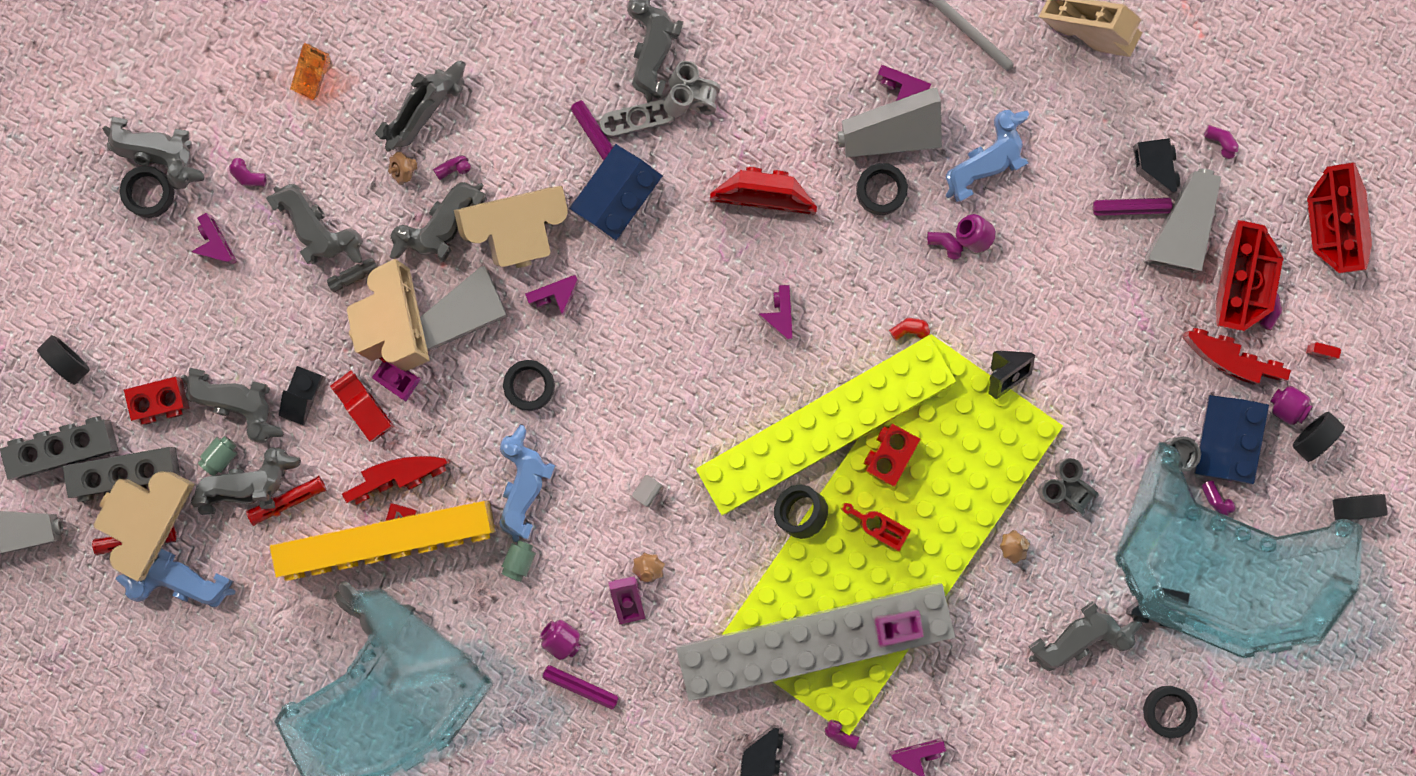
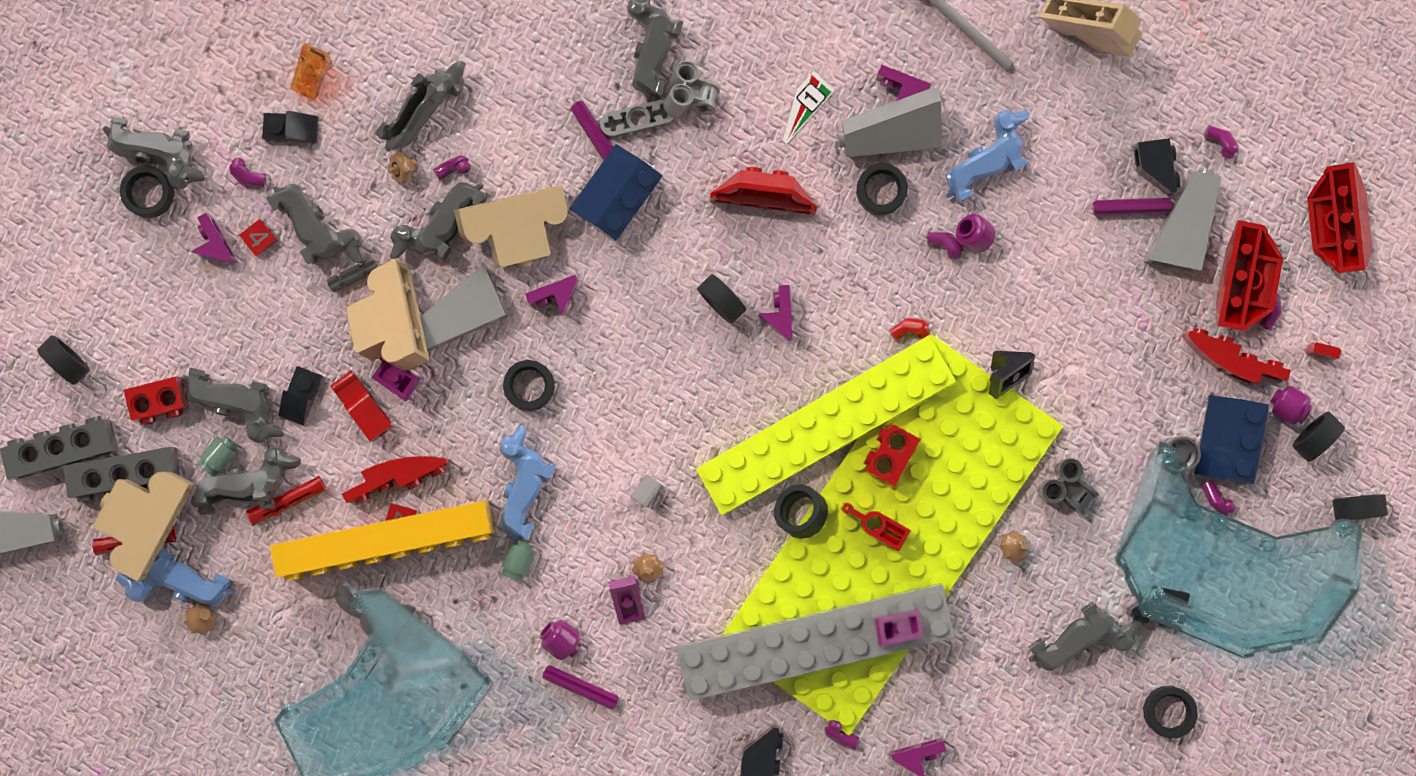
none -> medium nougat piece [184,603,217,636]
none -> red tile [239,219,278,257]
none -> black slope [262,111,319,143]
none -> black tyre [697,274,746,324]
none -> sticker [783,71,835,144]

